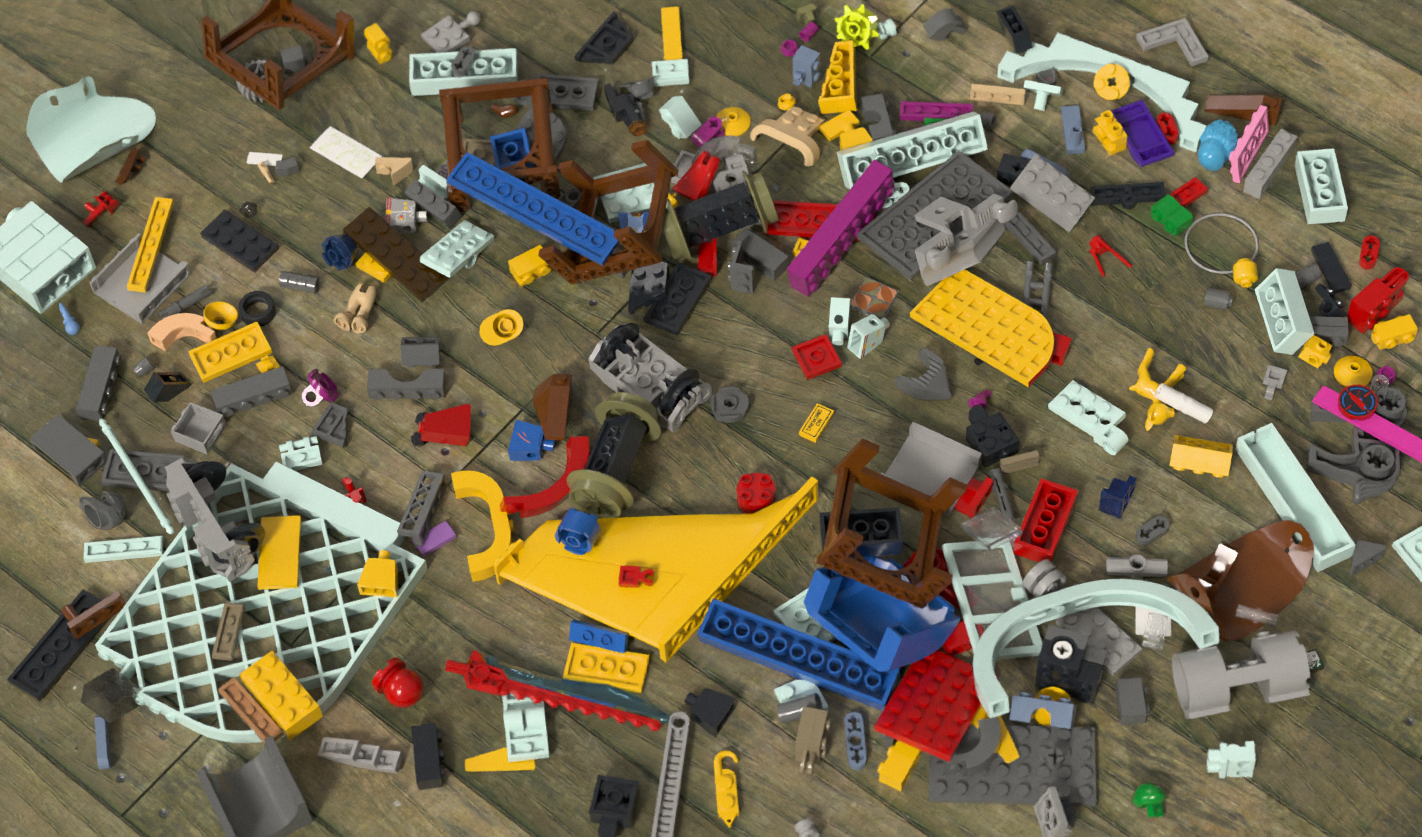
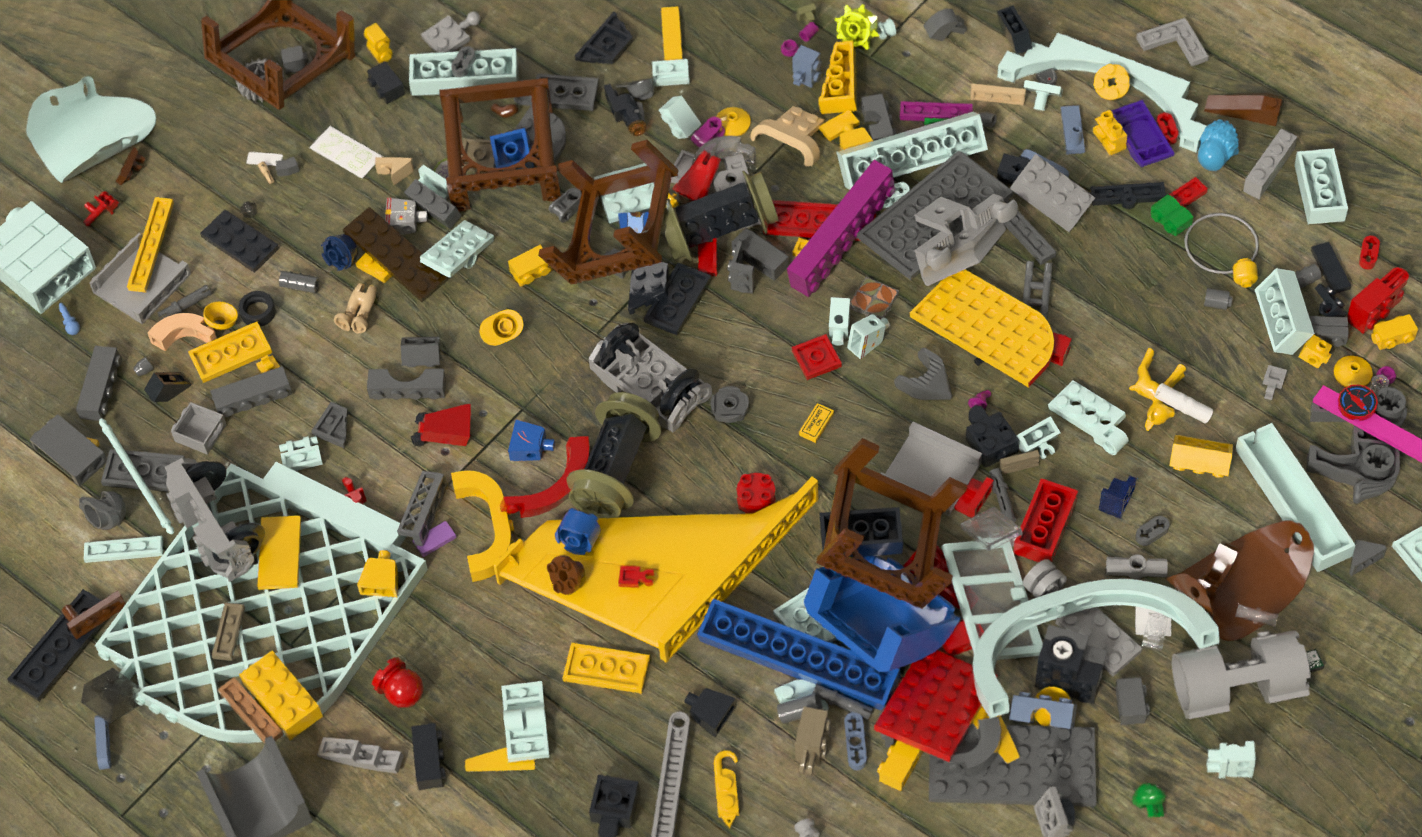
magenta tile [302,369,340,406] -> none
piece [445,650,670,731] -> none
blue plate [446,152,620,266] -> none
reddish brown wedge [533,374,573,440] -> none
blue plate [569,619,628,654] -> none
yellow plate [778,94,796,110] -> none
red plant [1089,235,1132,277] -> none
bright pink plate [1229,105,1269,183] -> none
none -> black brick [367,61,405,104]
none -> reddish brown plate [547,555,585,595]
none -> dark grey pin [812,683,873,720]
none -> light aqua brick [1017,416,1060,460]

